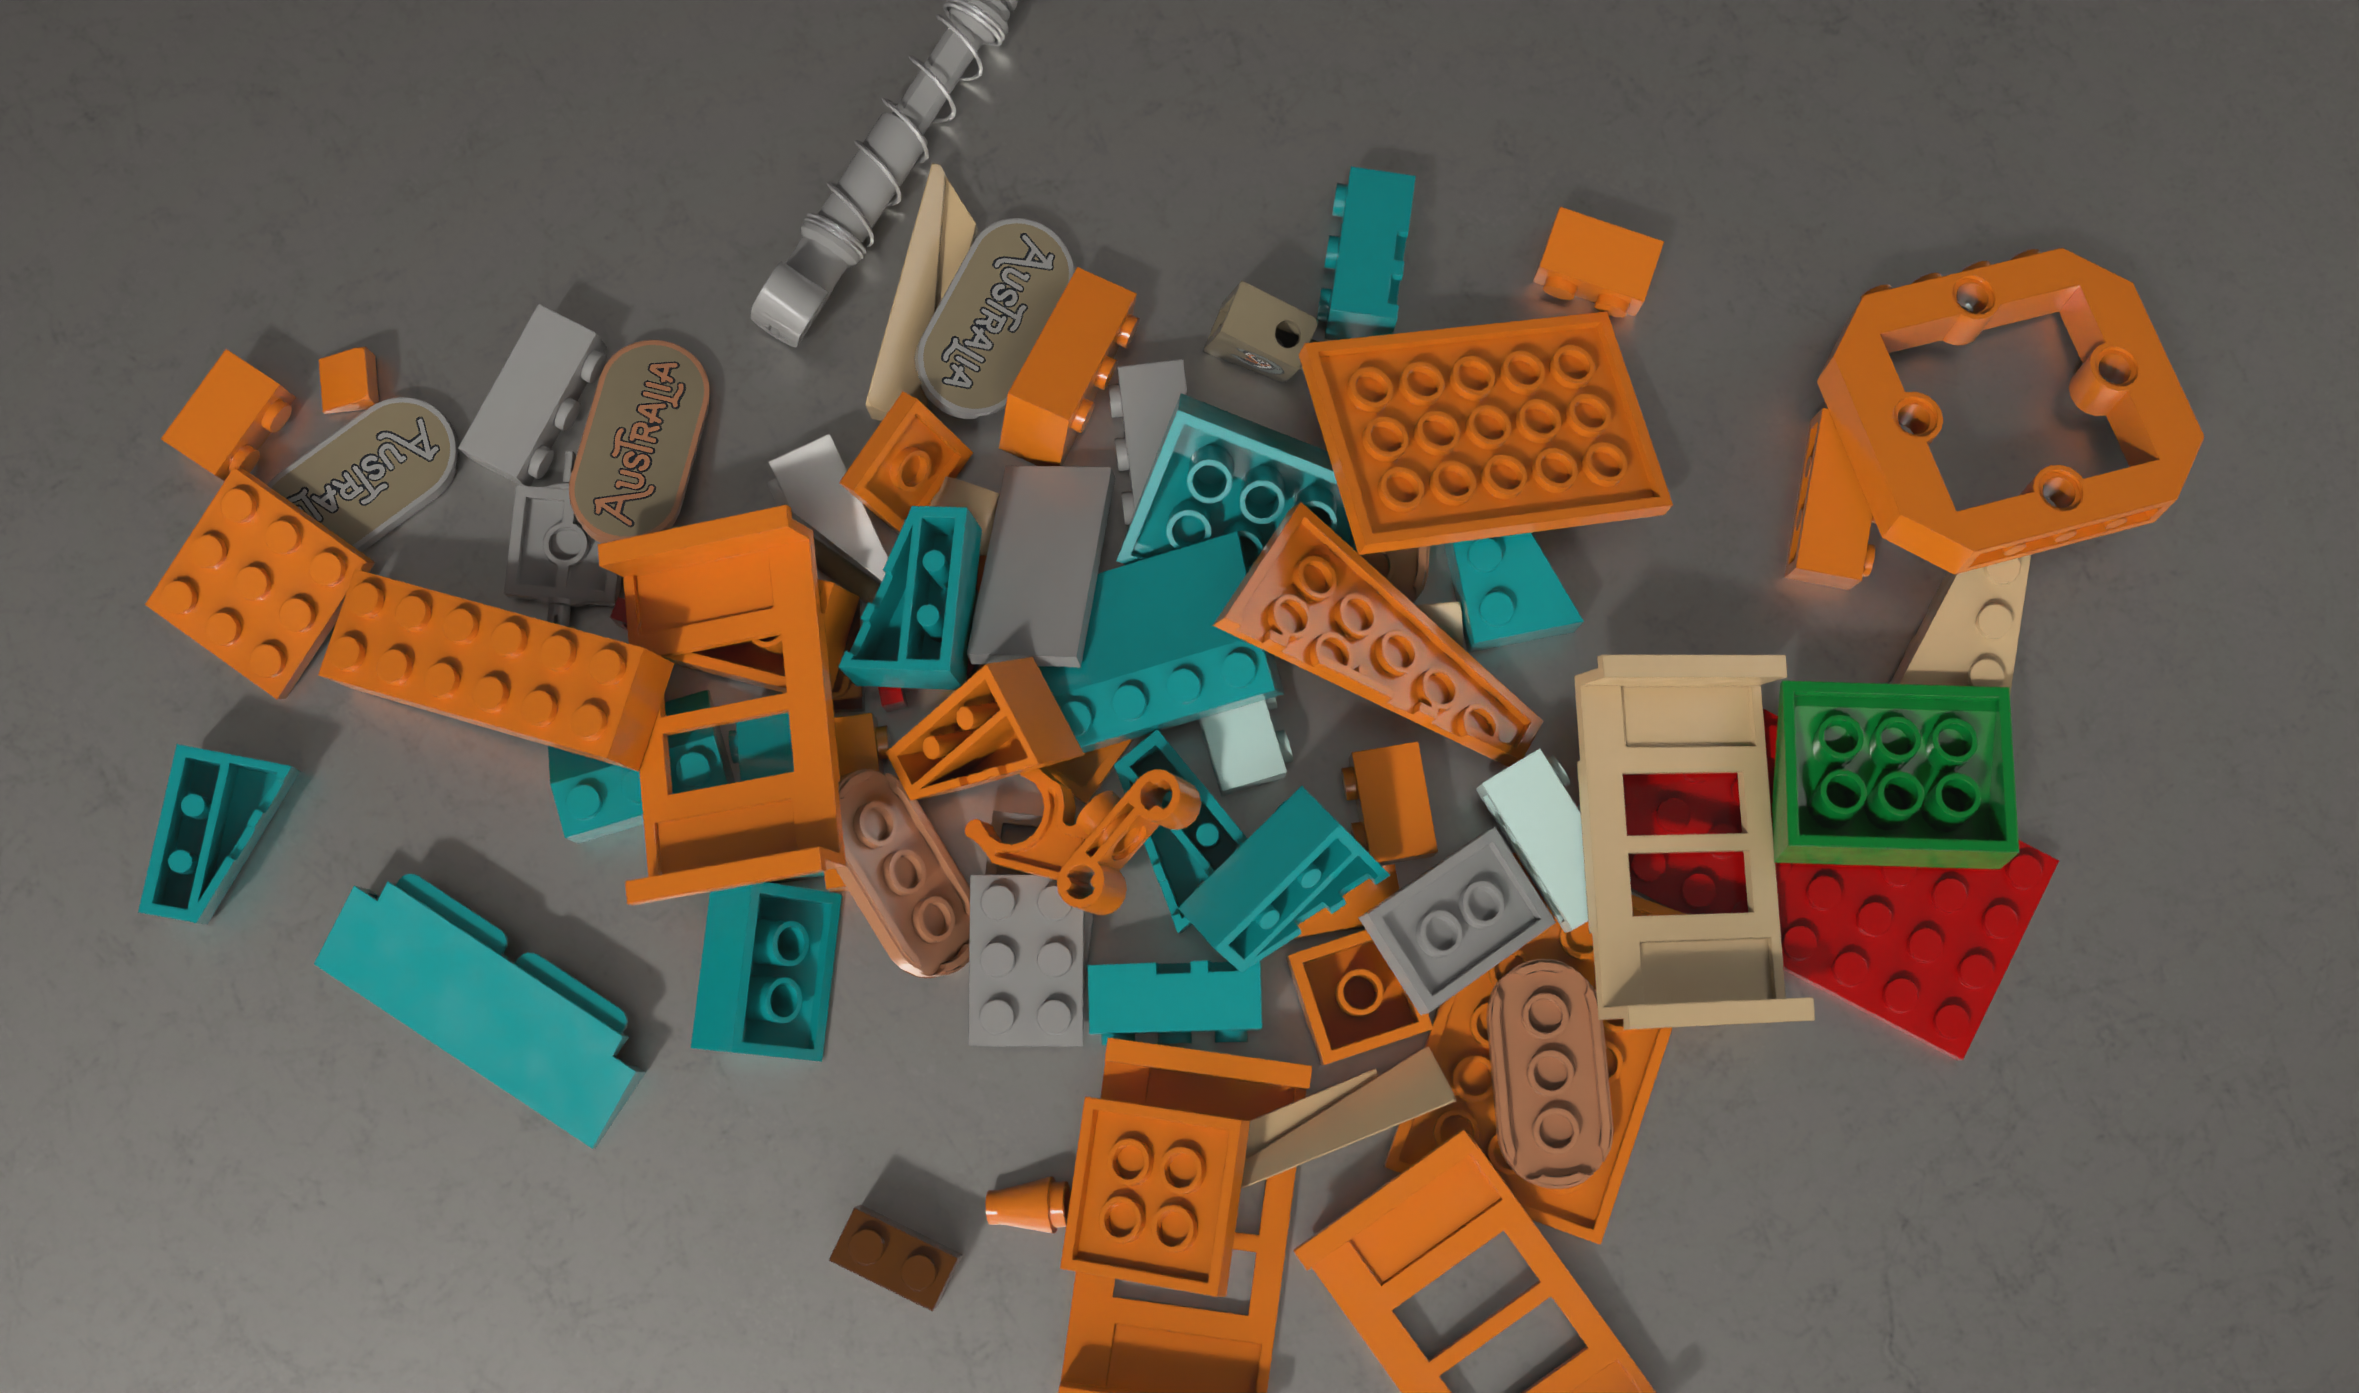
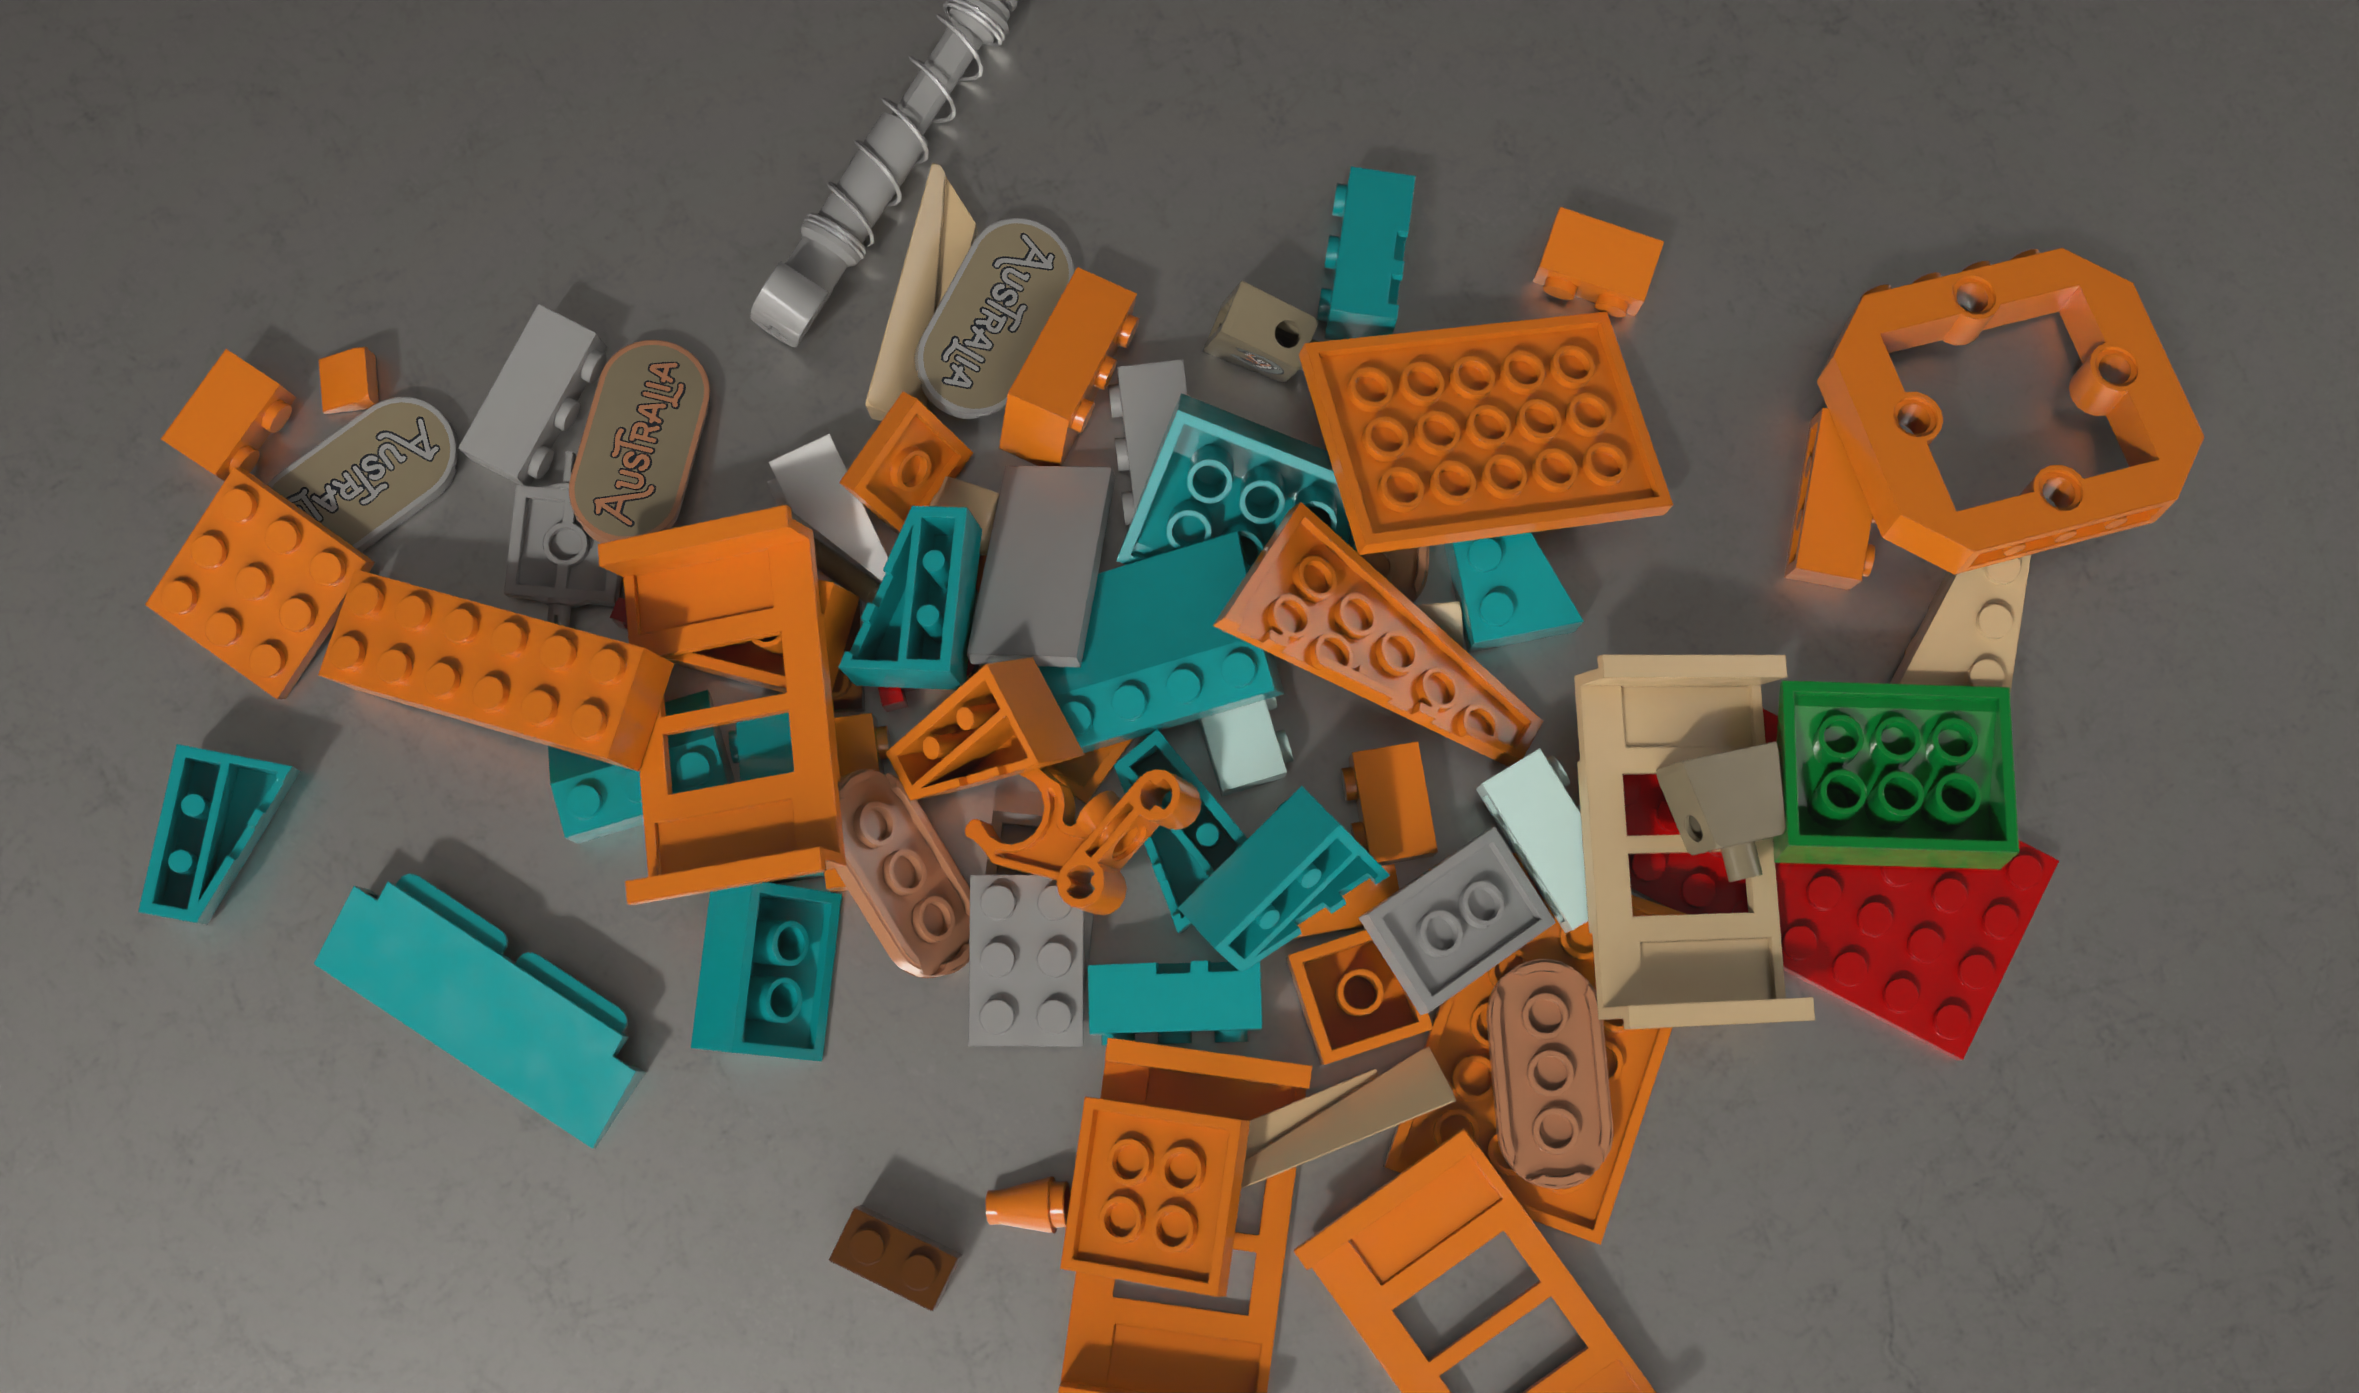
none -> dark tan torso [1656,742,1786,882]

